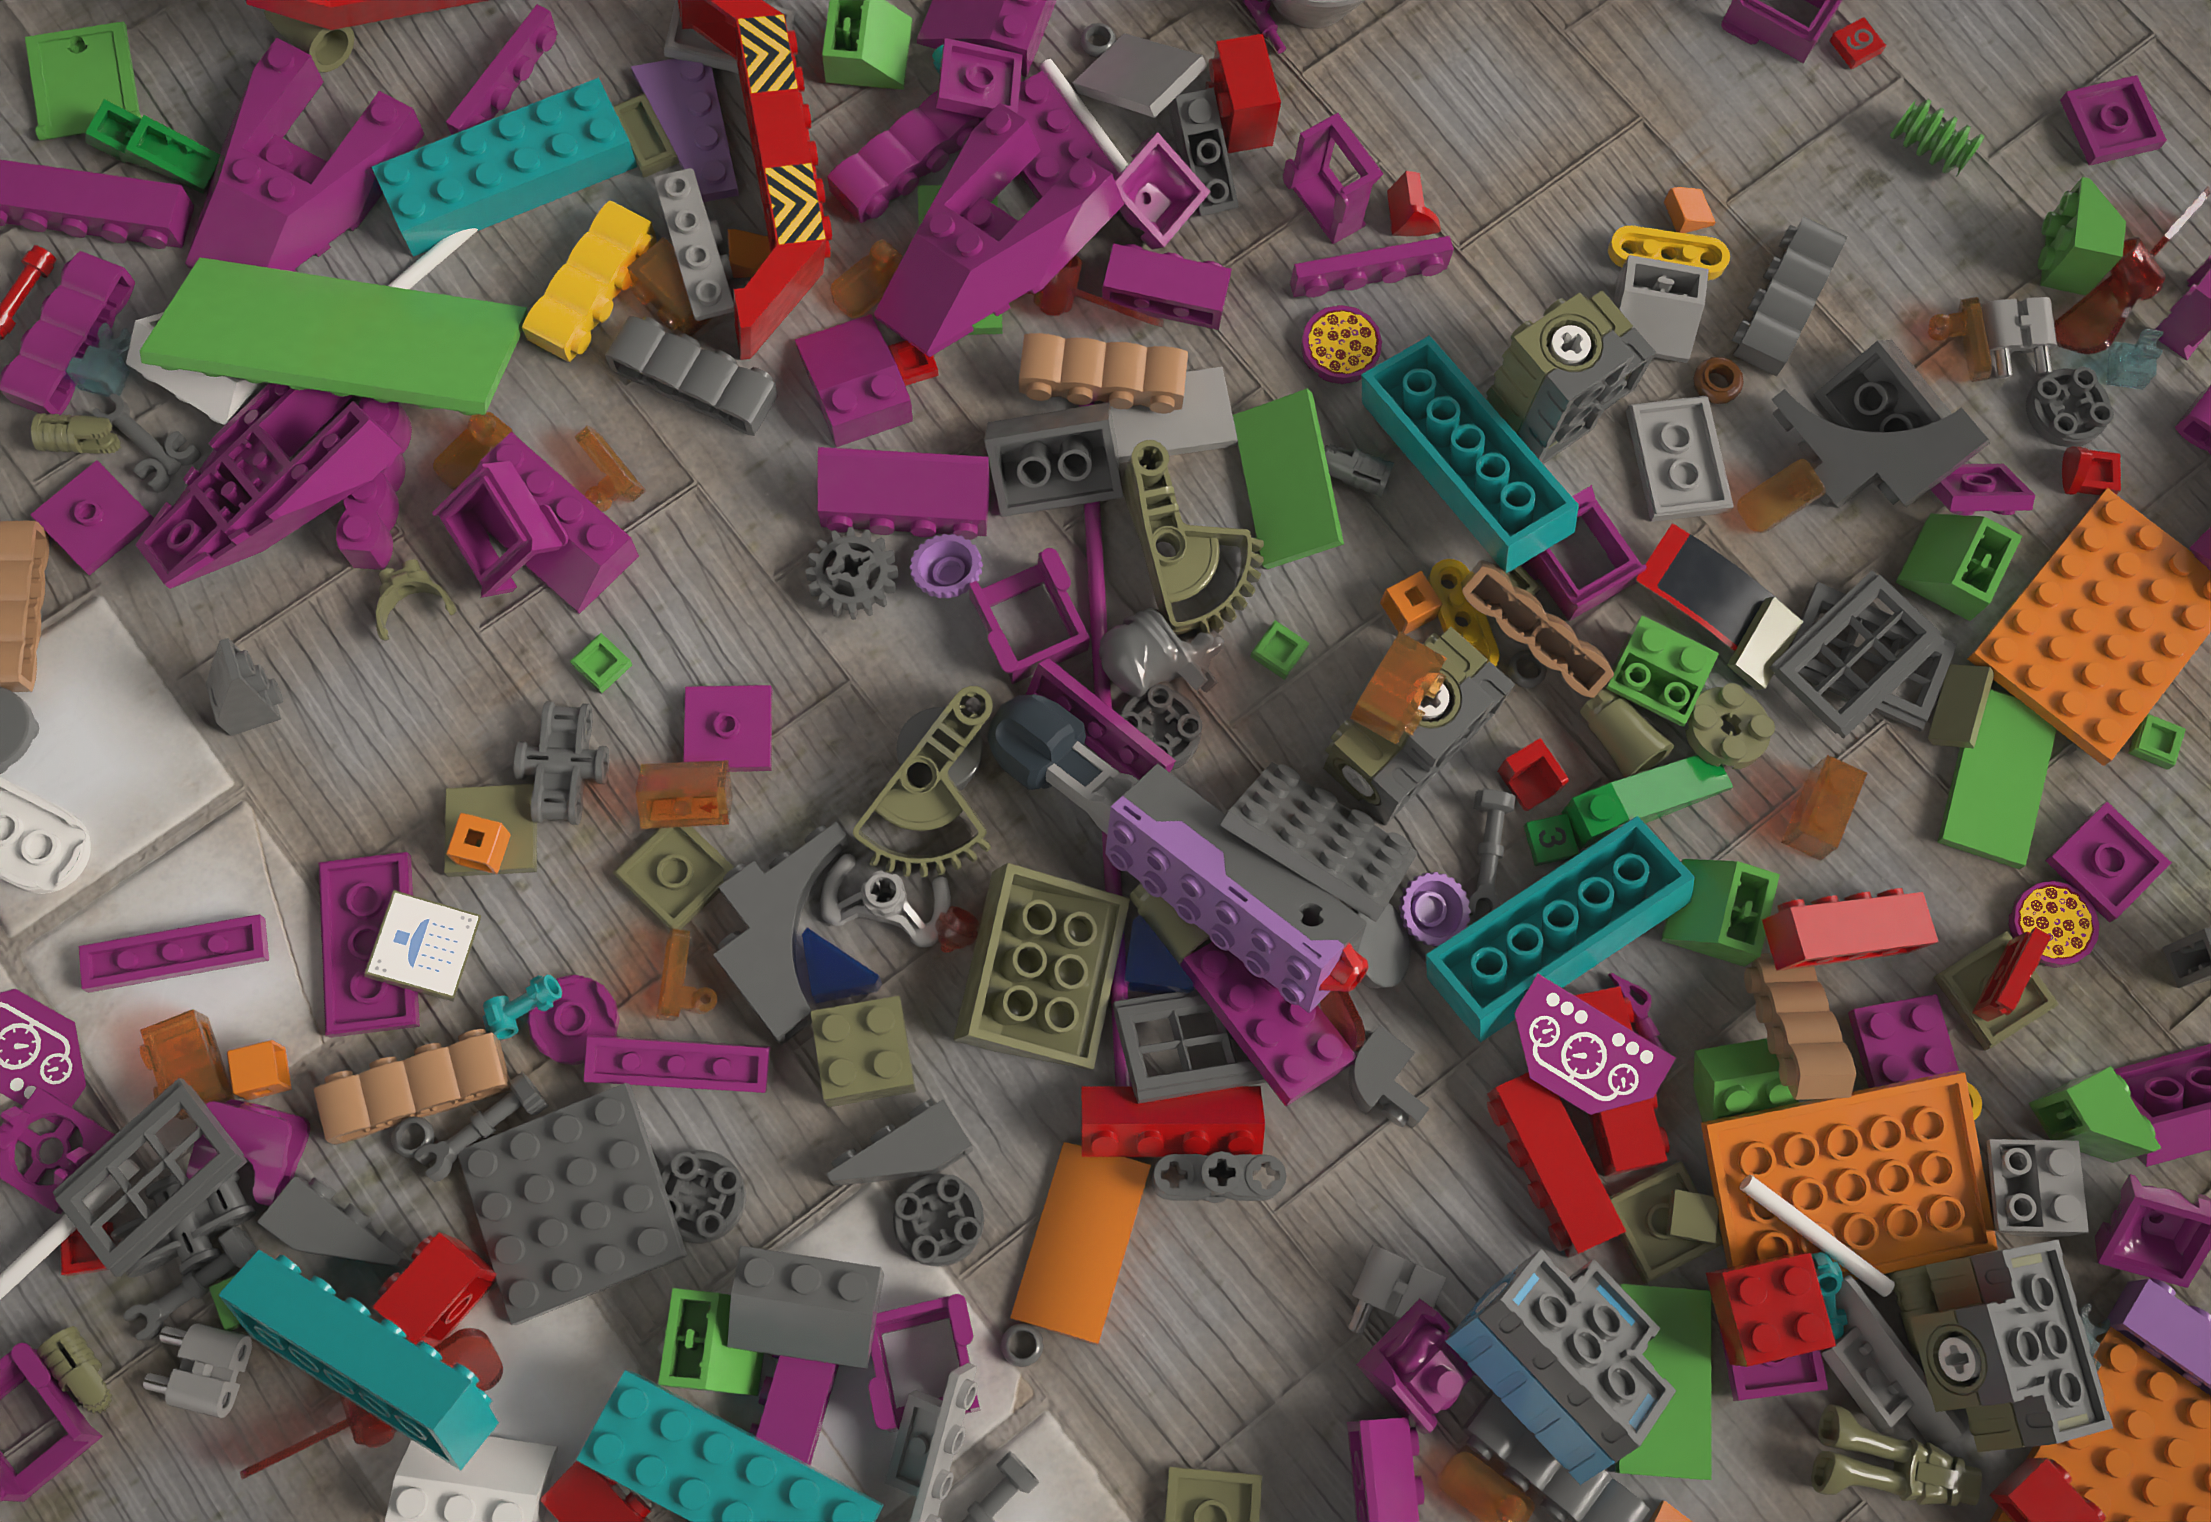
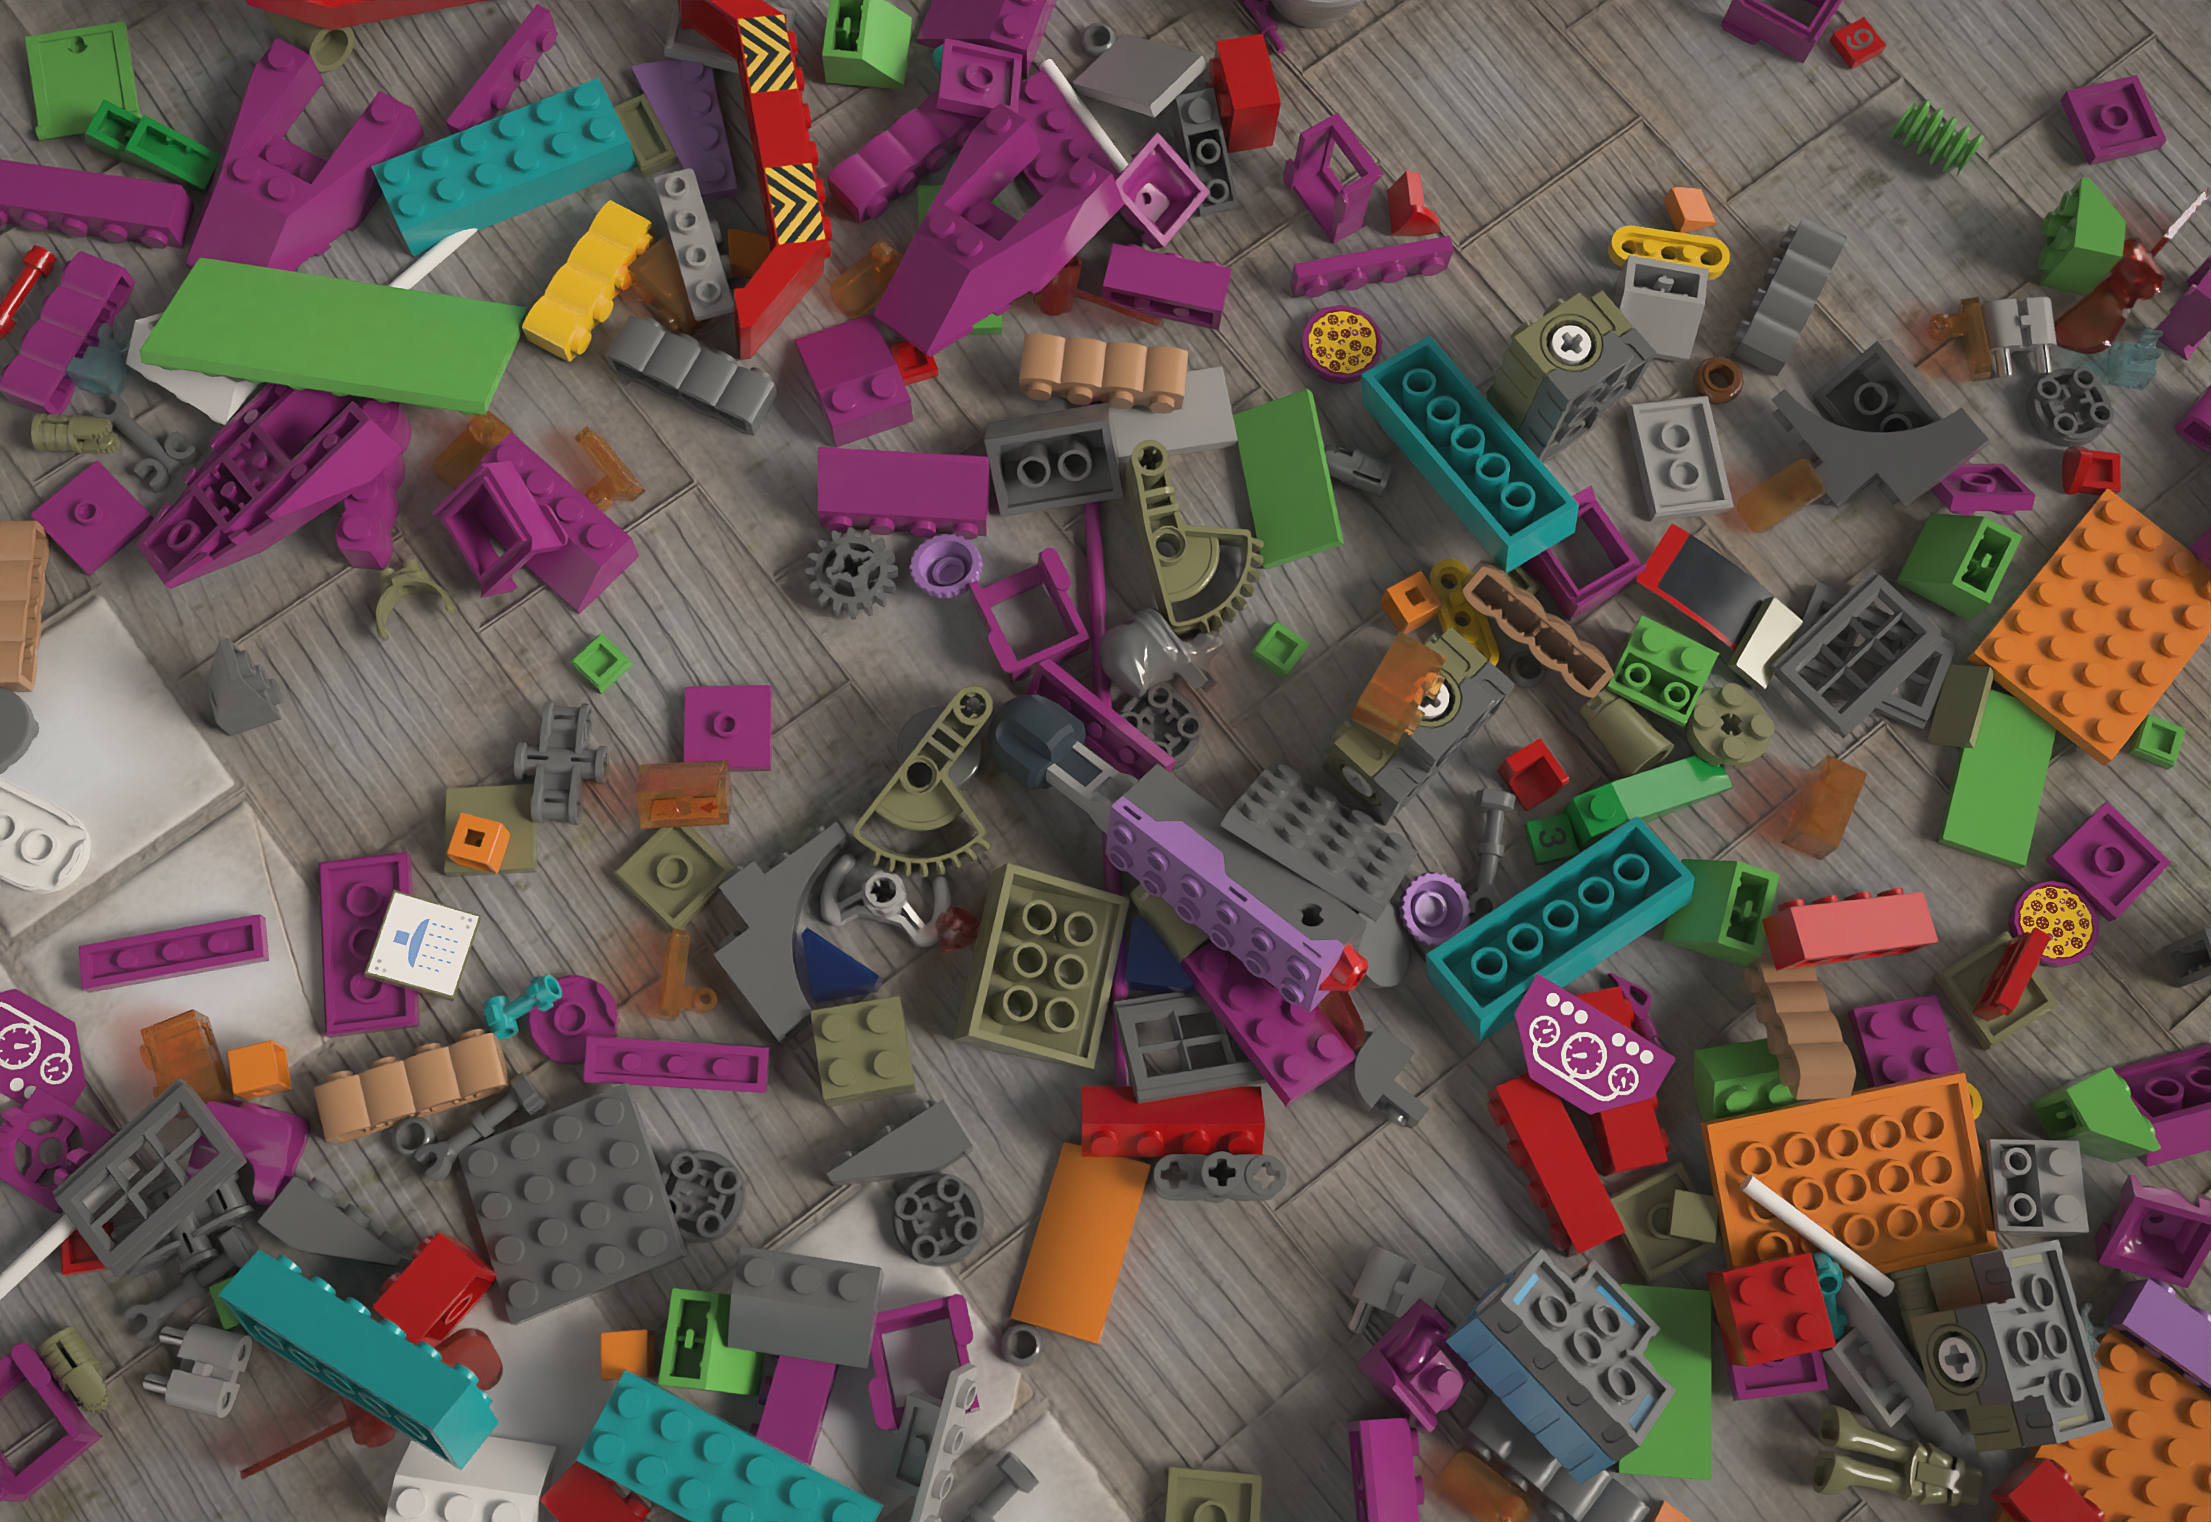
none -> orange piece [600,1329,655,1382]

